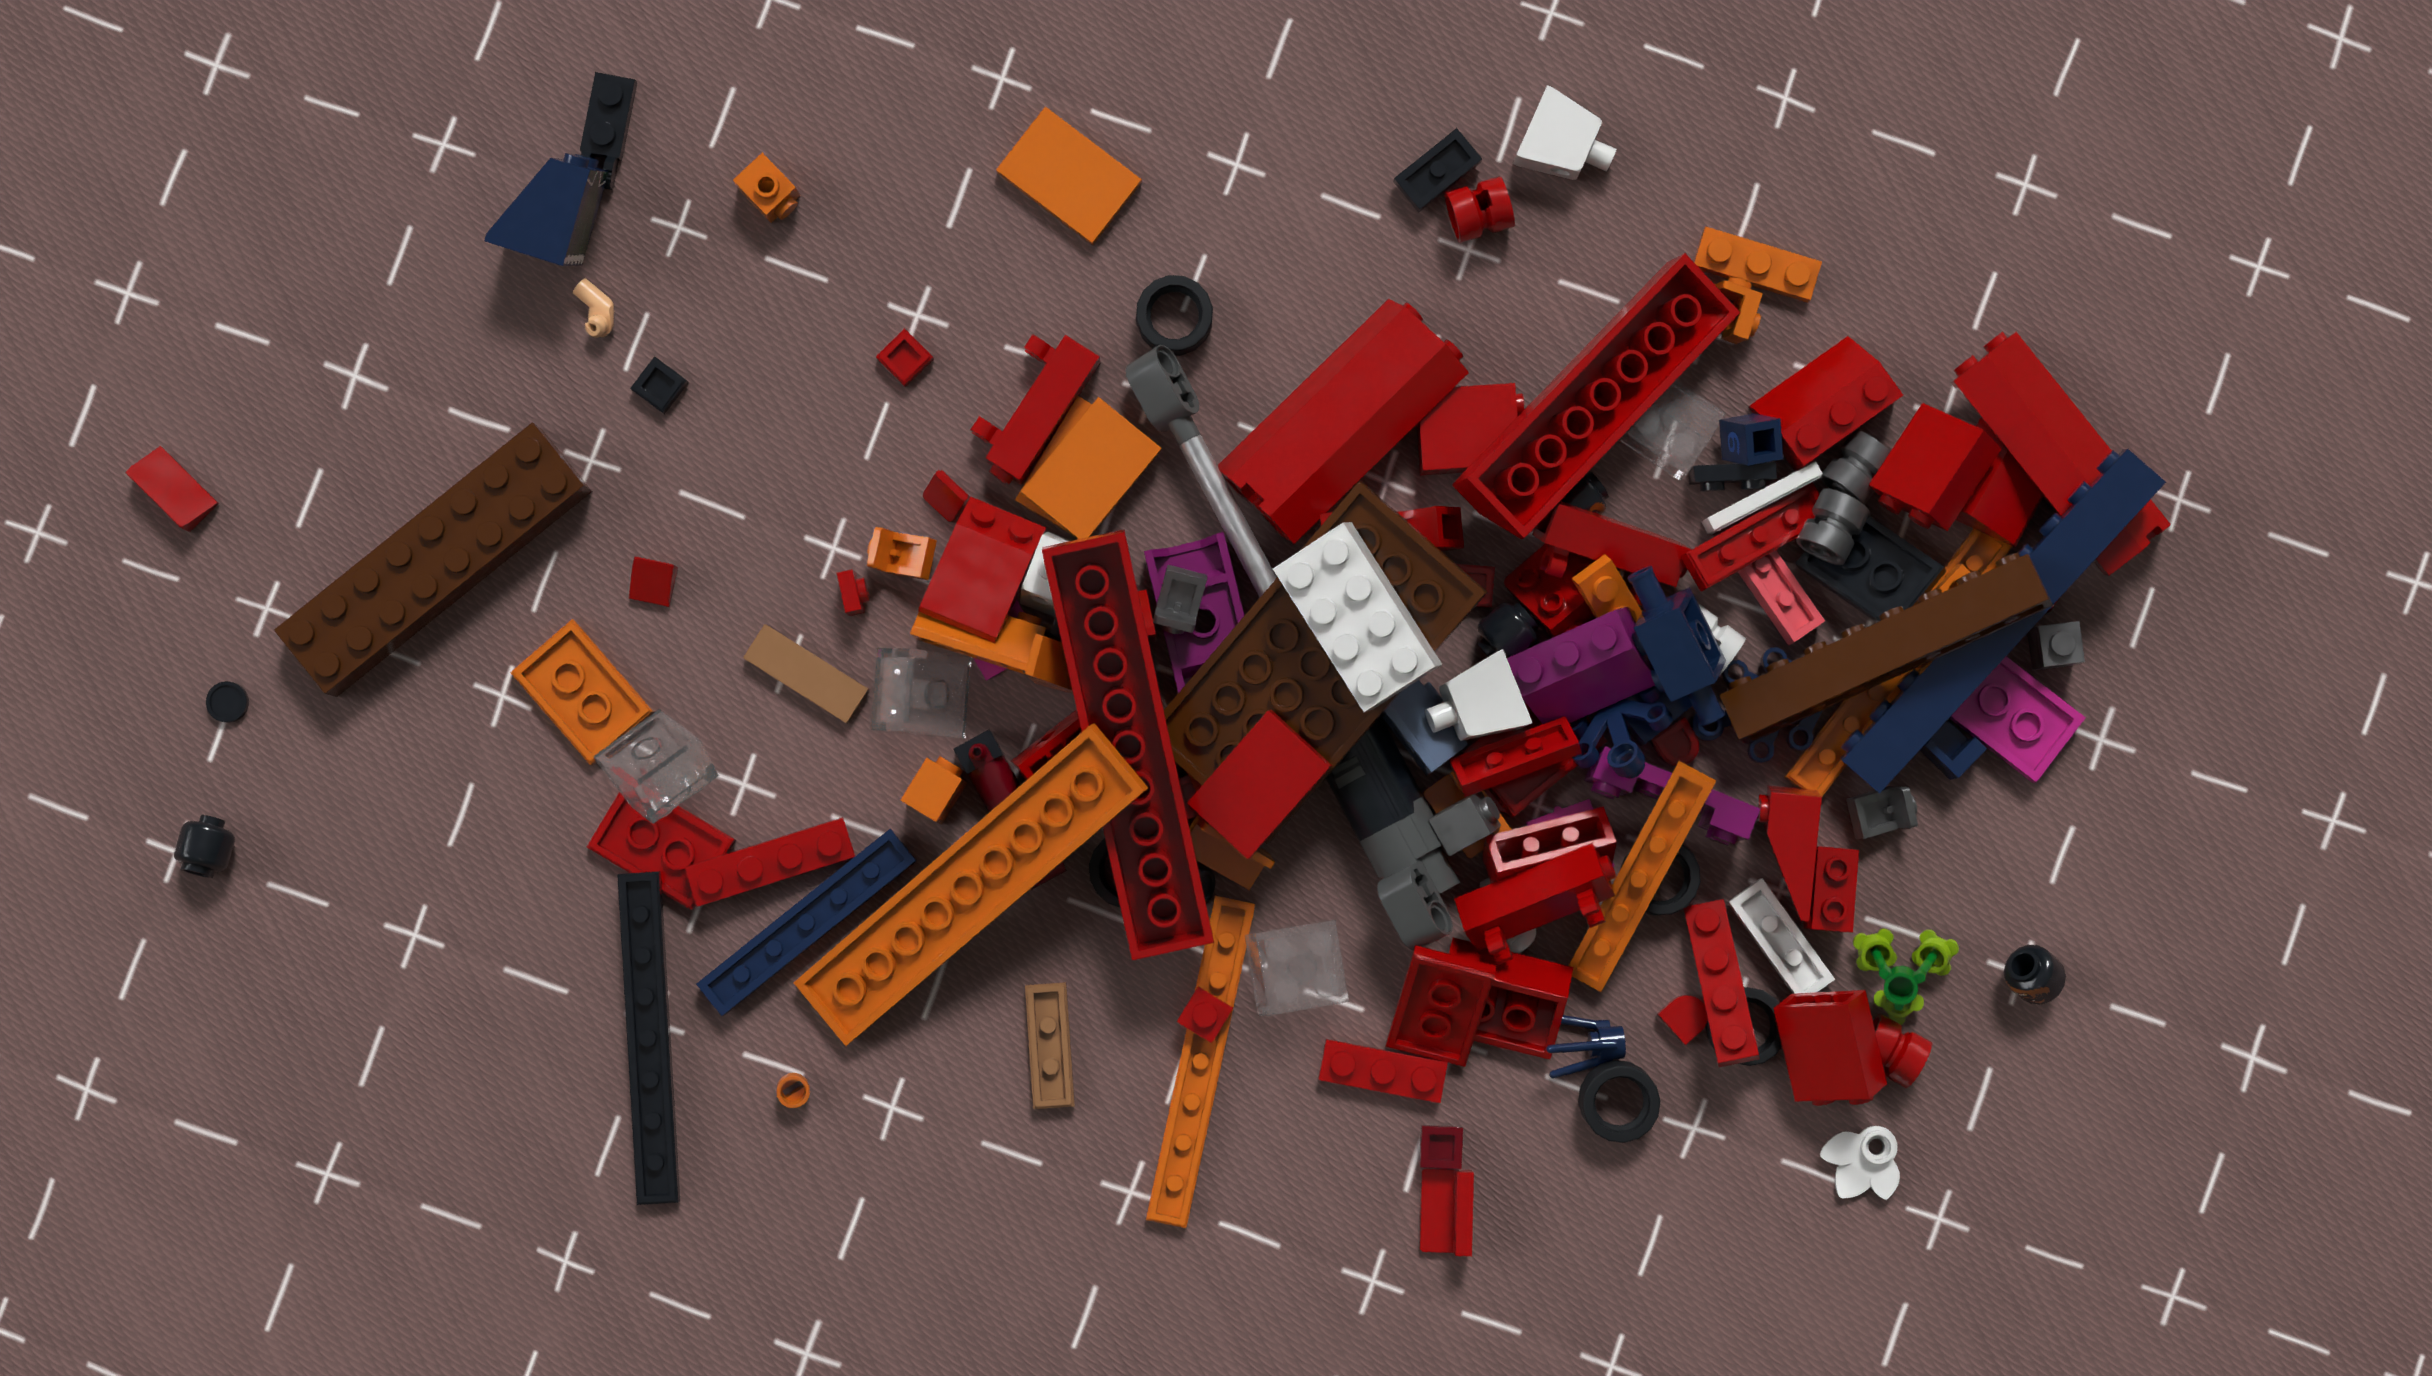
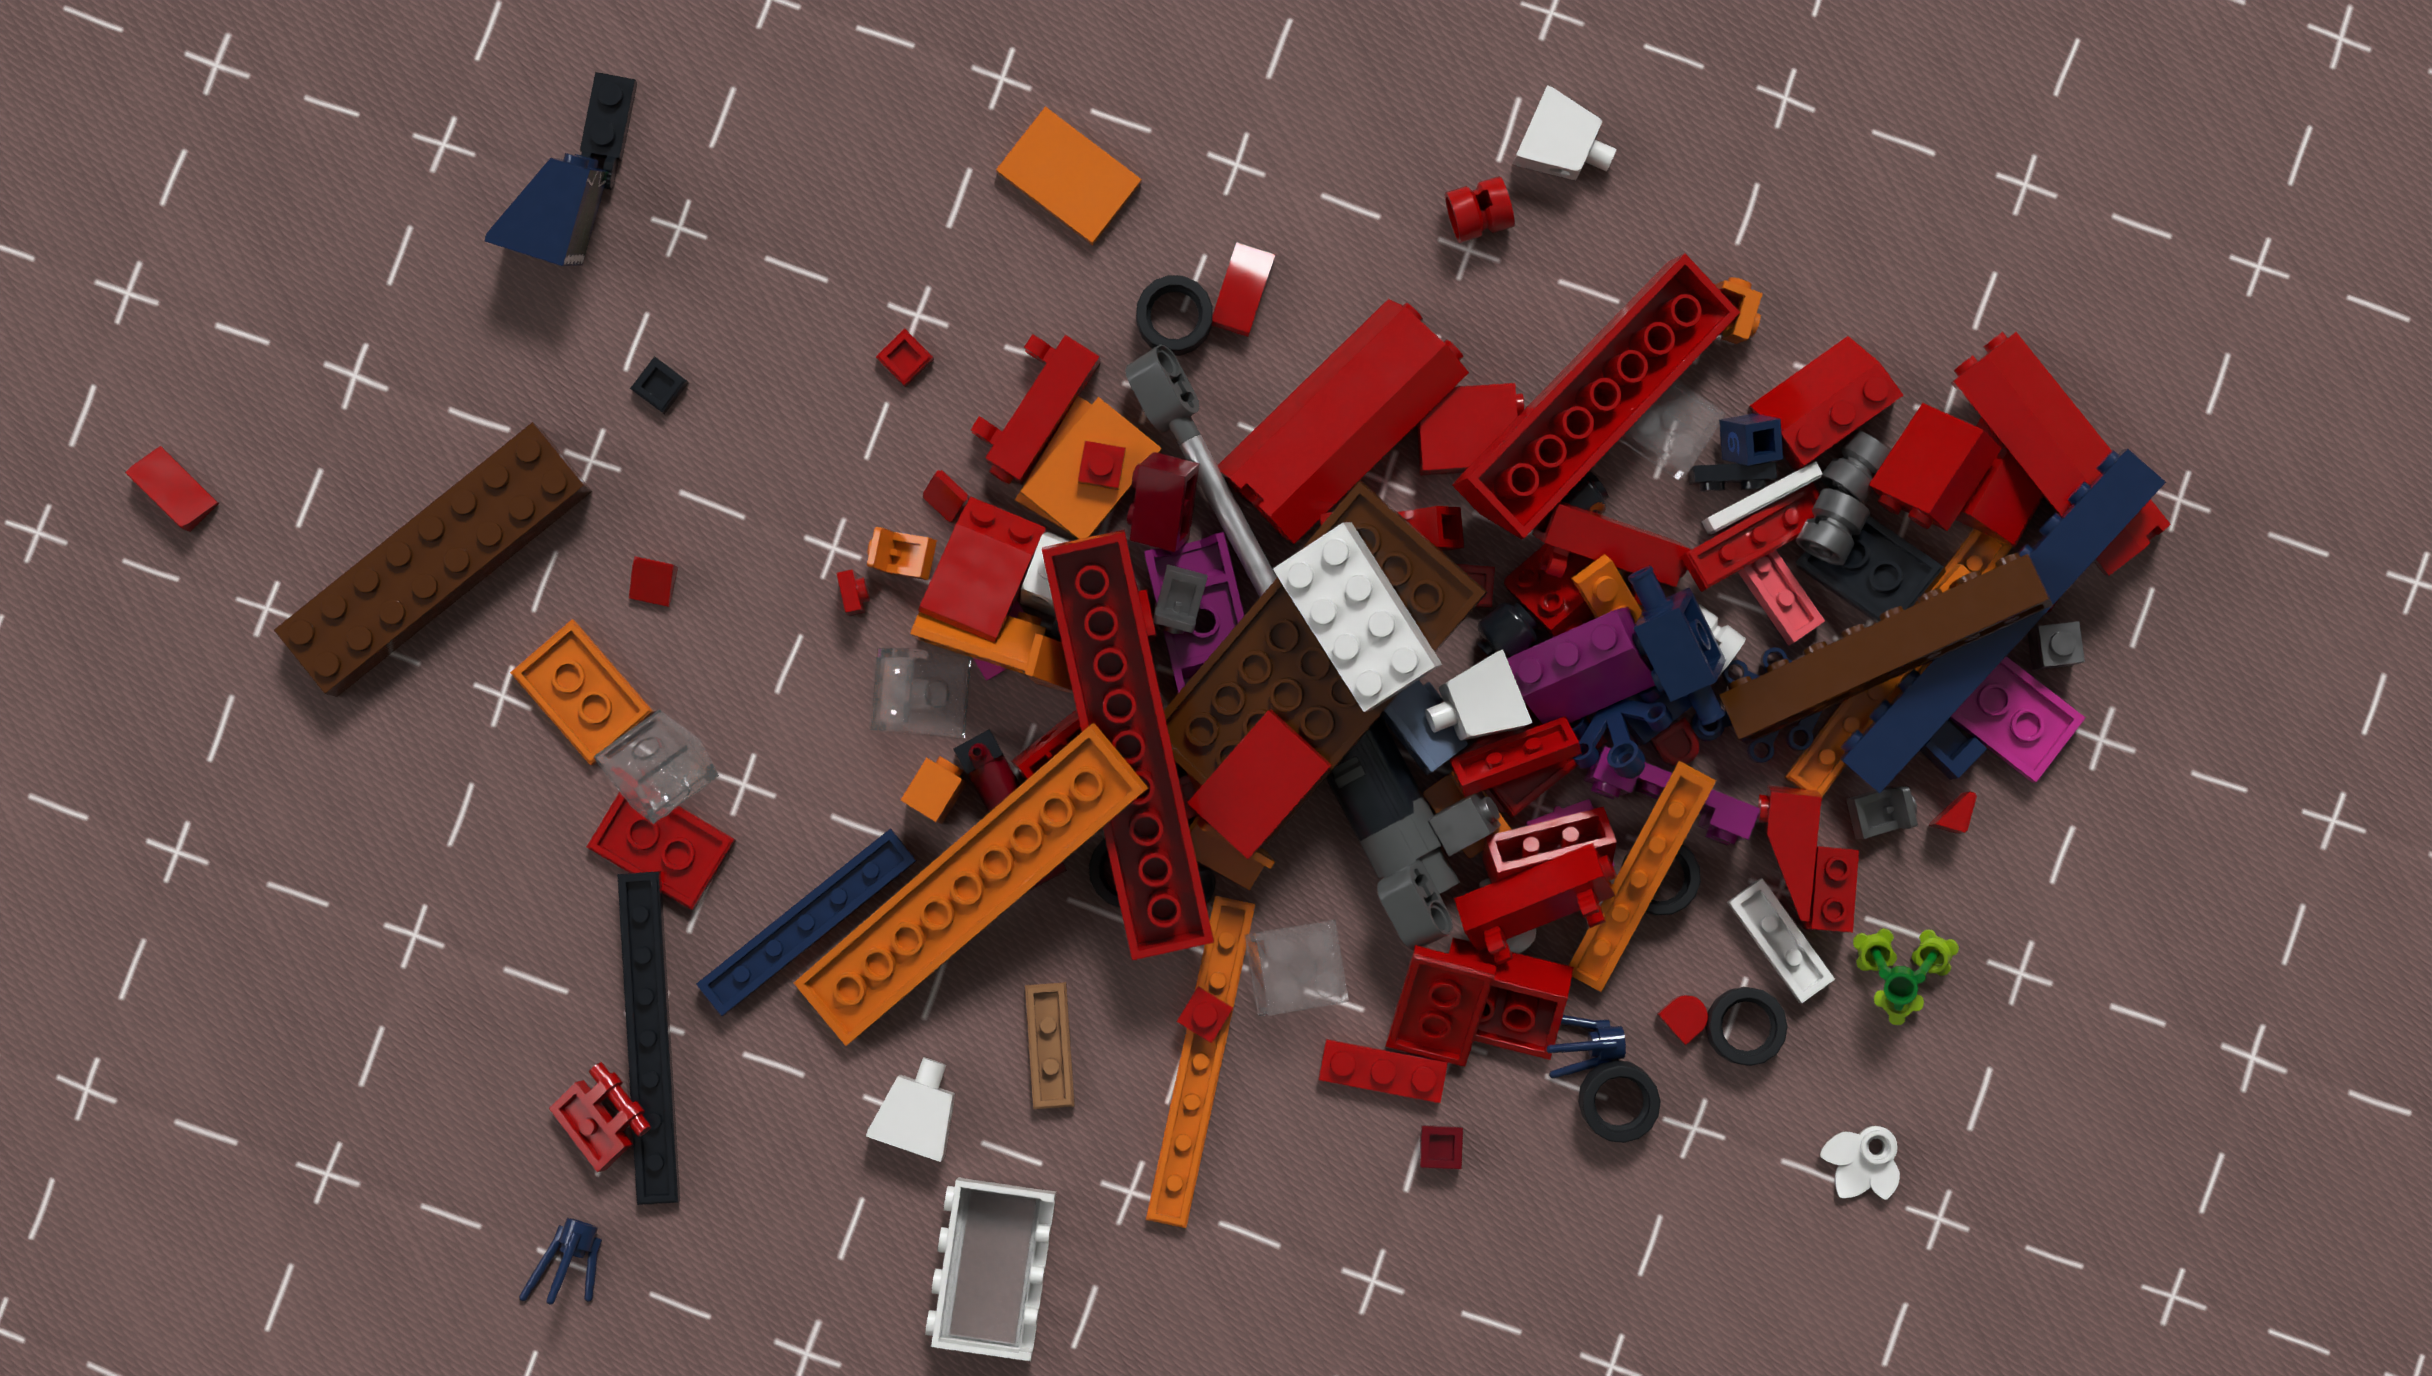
black head [174,815,235,878] -> none
black piece [206,681,249,723] -> none
light nougat arm [573,278,614,338] -> none
red plate [684,817,855,907] -> none
orange brick [733,152,800,223] -> none
medium nougat tile [743,624,869,724] -> none
orange hinge [776,1073,810,1108] -> none
black plate [1393,128,1482,213] -> none
red panel [1420,1168,1474,1257] -> none
red plate [1684,899,1760,1068] -> none
orange plate [1694,226,1822,303] -> none
red brick [1773,990,1887,1106] -> none
red wheel [1873,1013,1933,1088] -> none
black head [2003,945,2066,1005] -> none
none -> dark blue plant [519,1217,602,1305]
none -> red plate [549,1062,651,1173]
none -> white torso [866,1057,955,1162]
none -> clear window [925,1177,1056,1361]
none -> red plate [1078,441,1126,490]
none -> dark red brick [1127,452,1200,552]
none -> red slope [1212,243,1275,337]
none -> red slope [1929,791,1977,834]

